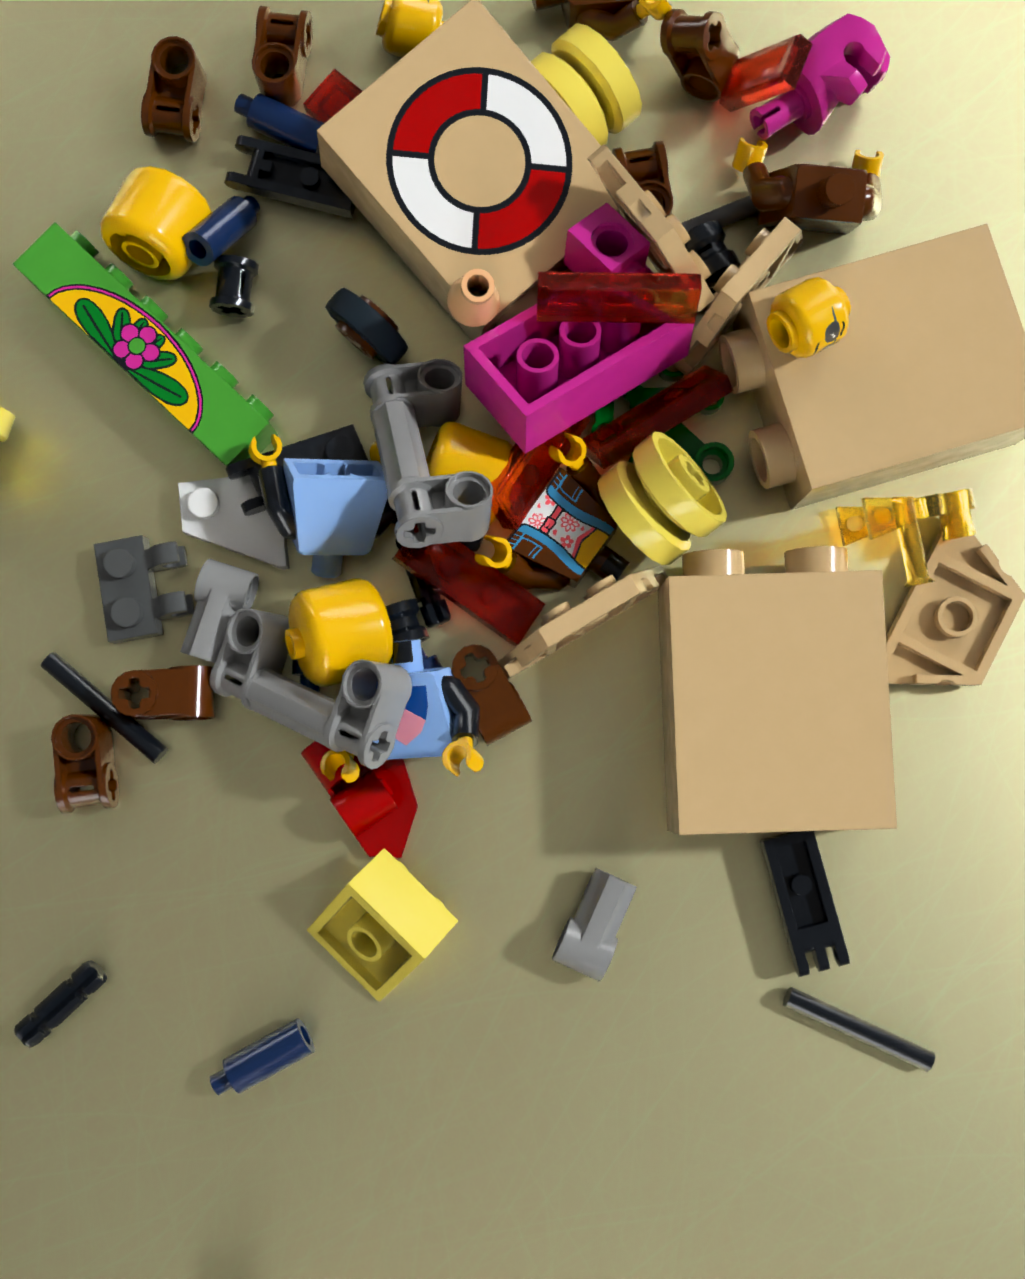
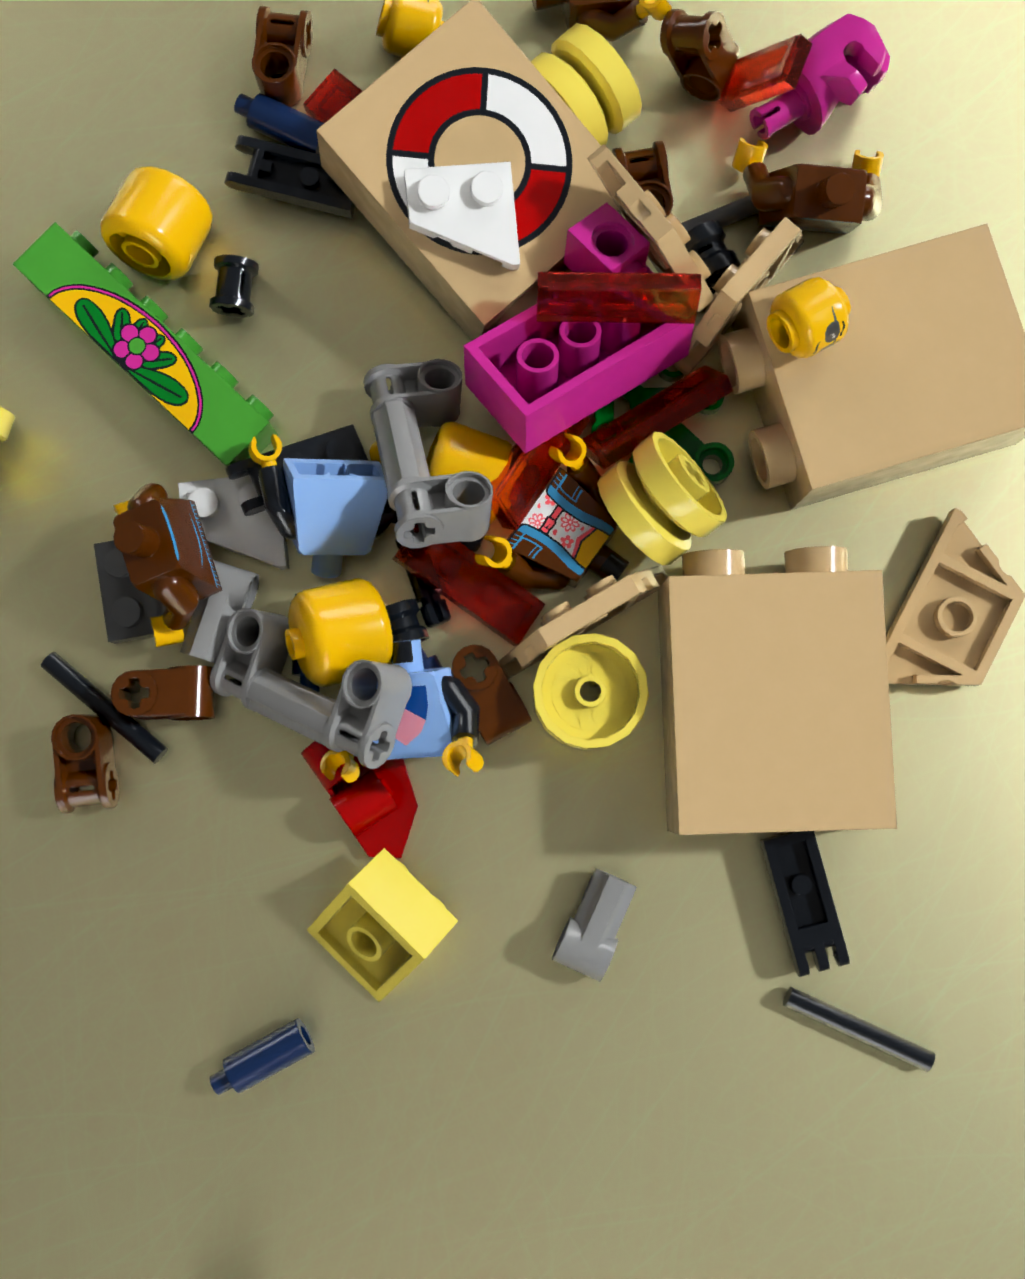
black axle [14,960,107,1048] -> none
reddish brown piece [141,36,207,143] -> none
dark blue cylinder [182,196,260,266] -> none
black wheel [325,288,408,364] -> none
light nougat cone [447,269,500,327] -> none
clear yellow piece [835,488,977,587] -> none
none -> reddish brown torso [113,483,223,647]
none -> white wing [404,162,520,270]
none -> light yellow wheel [532,633,649,750]

